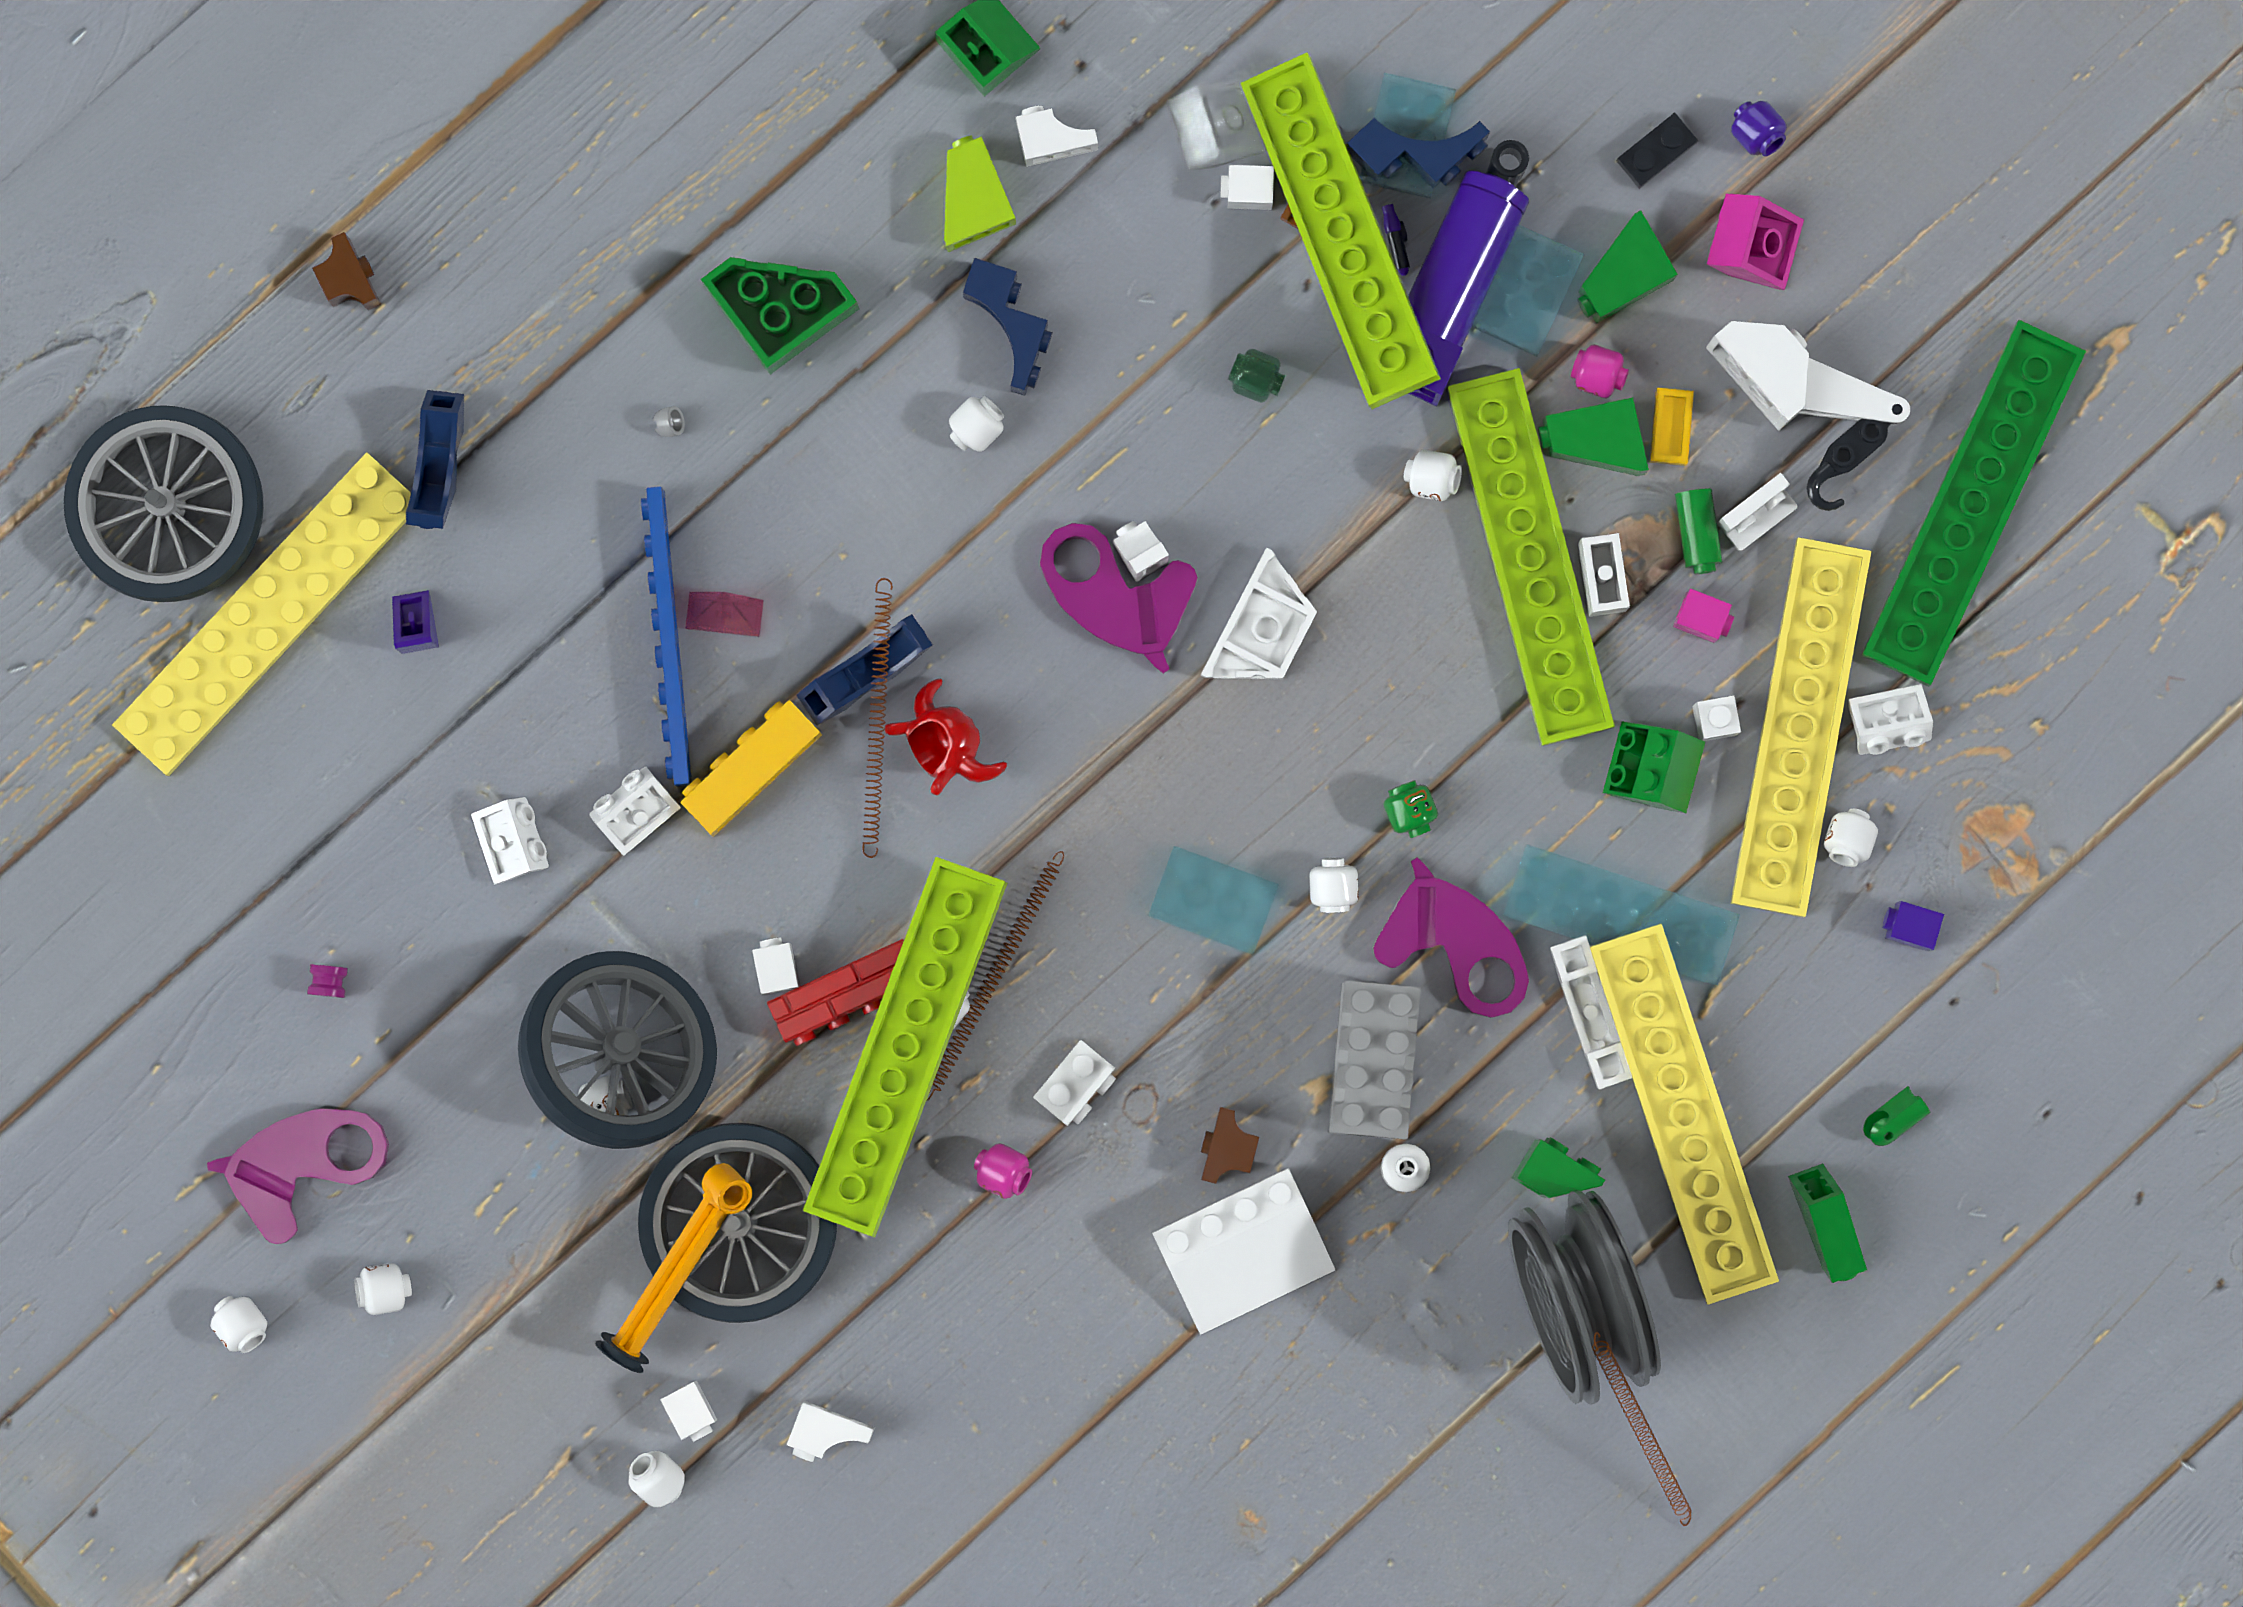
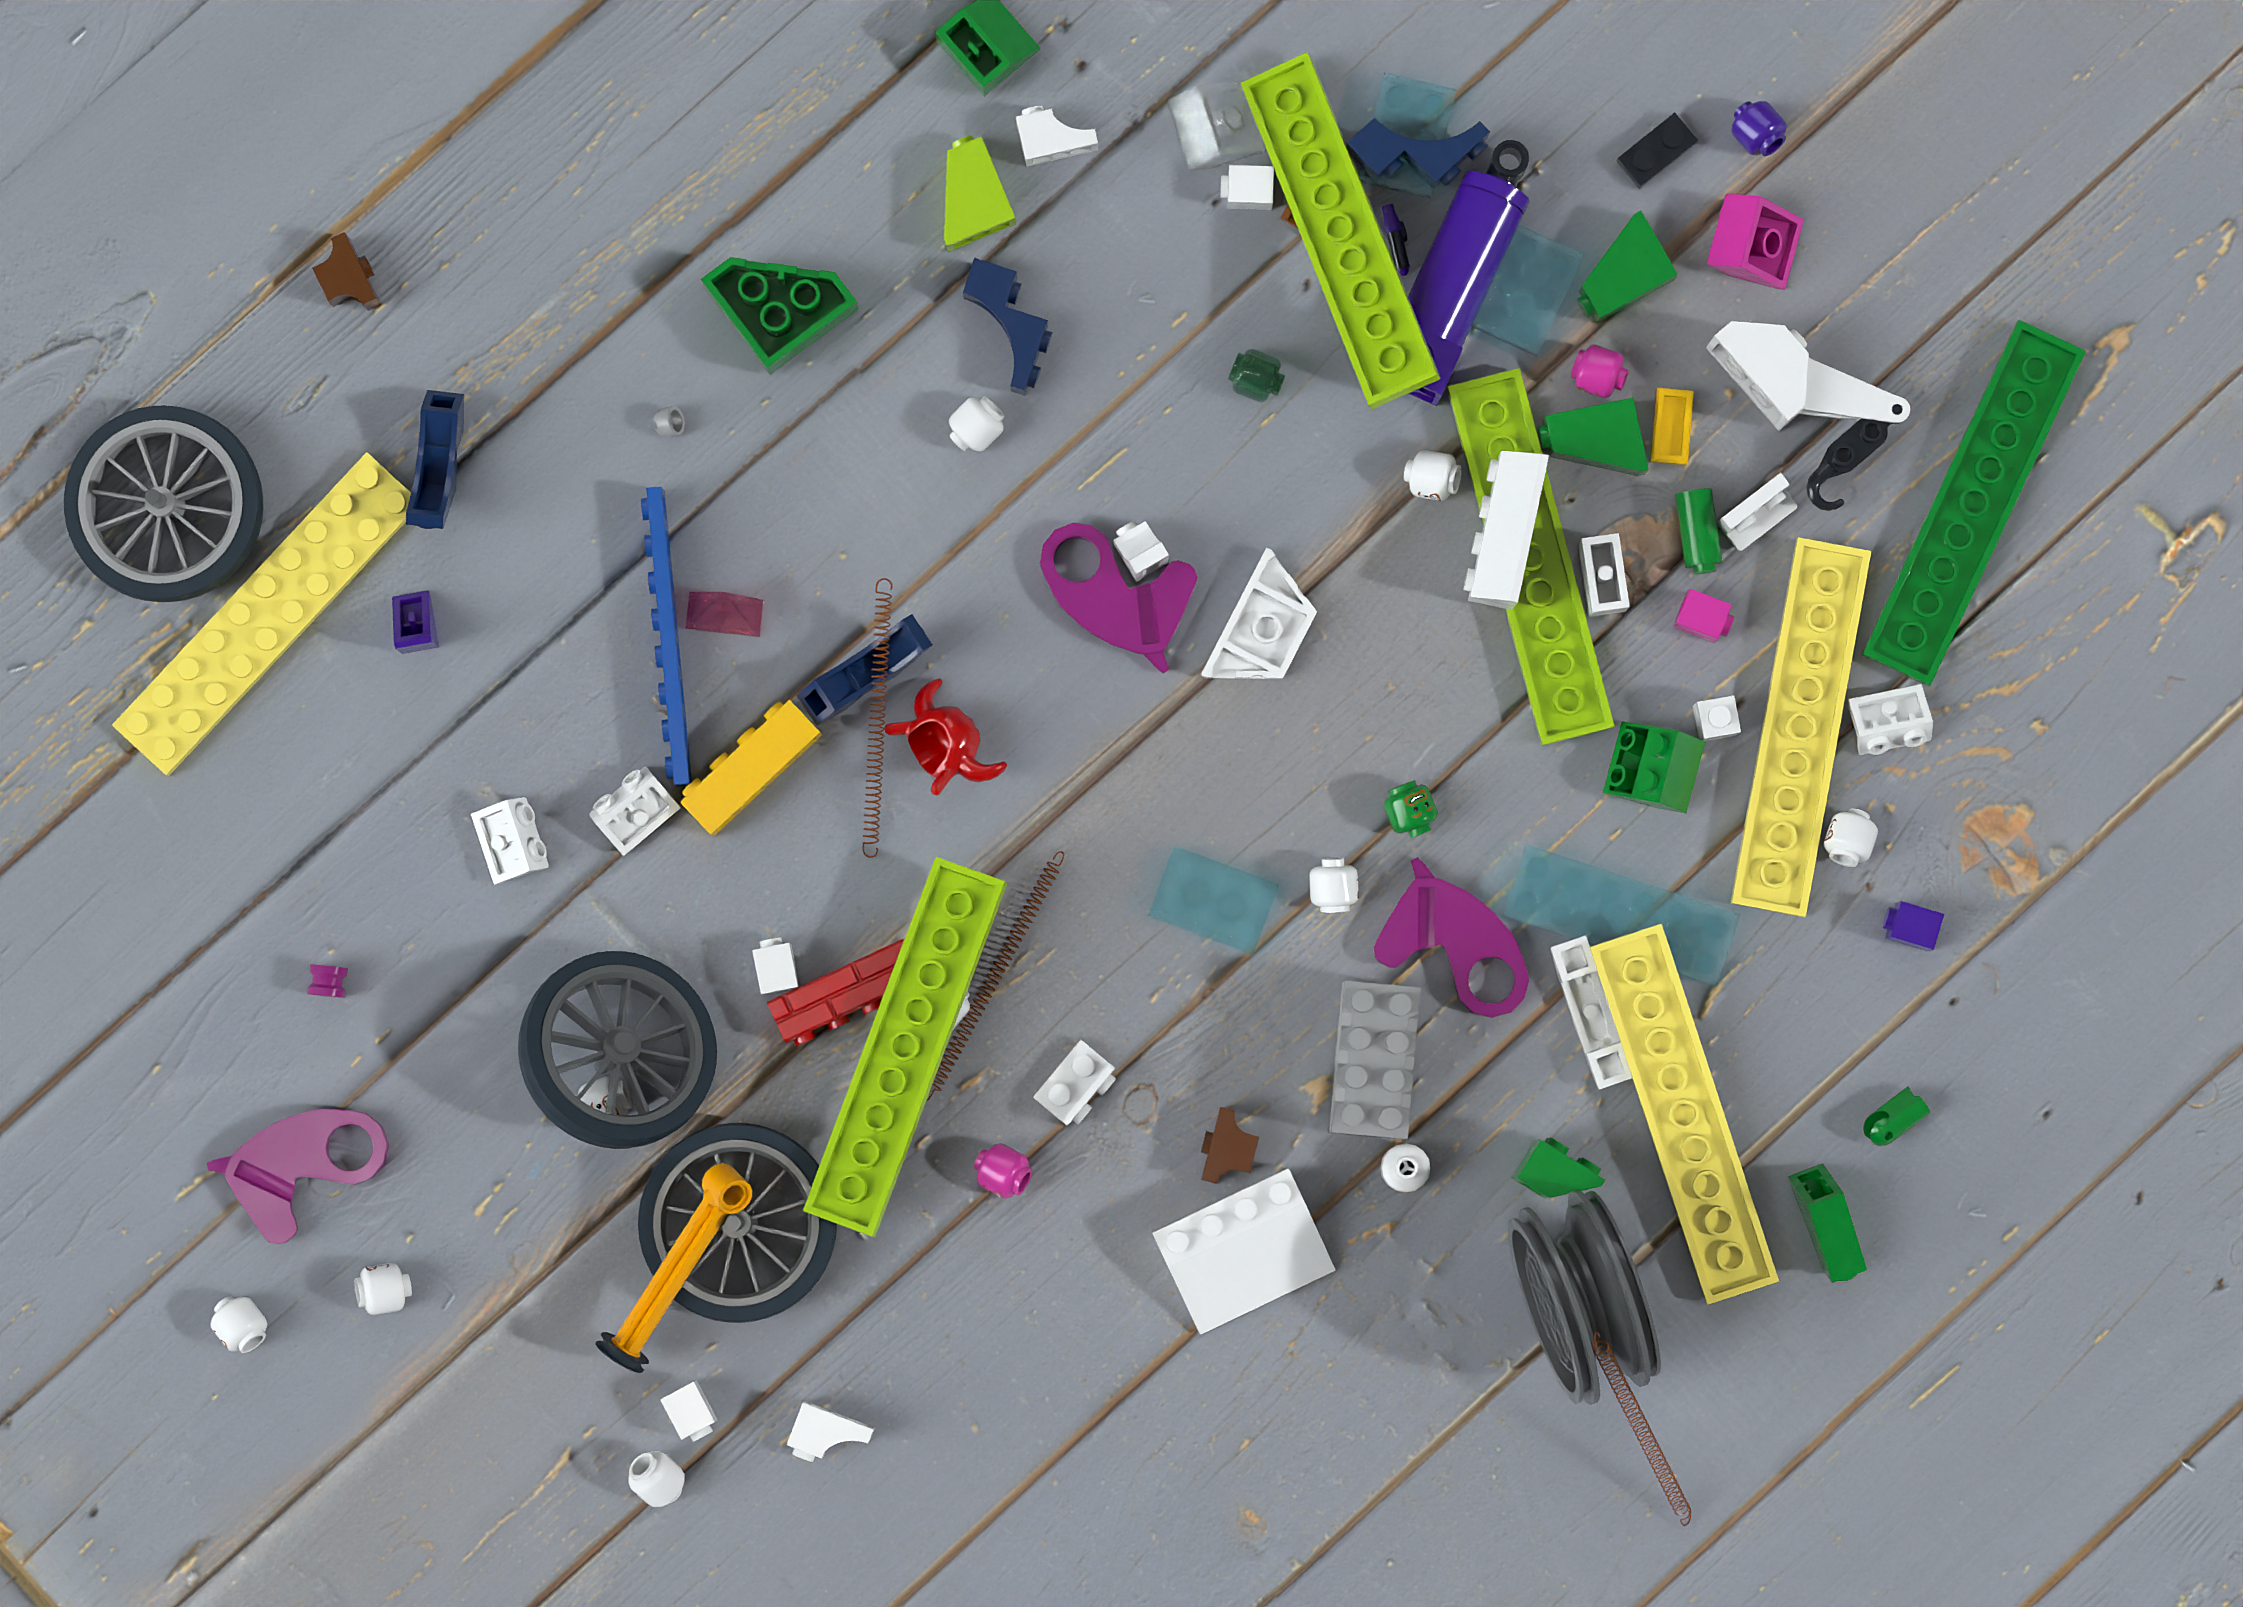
none -> white slope [1463,451,1549,610]

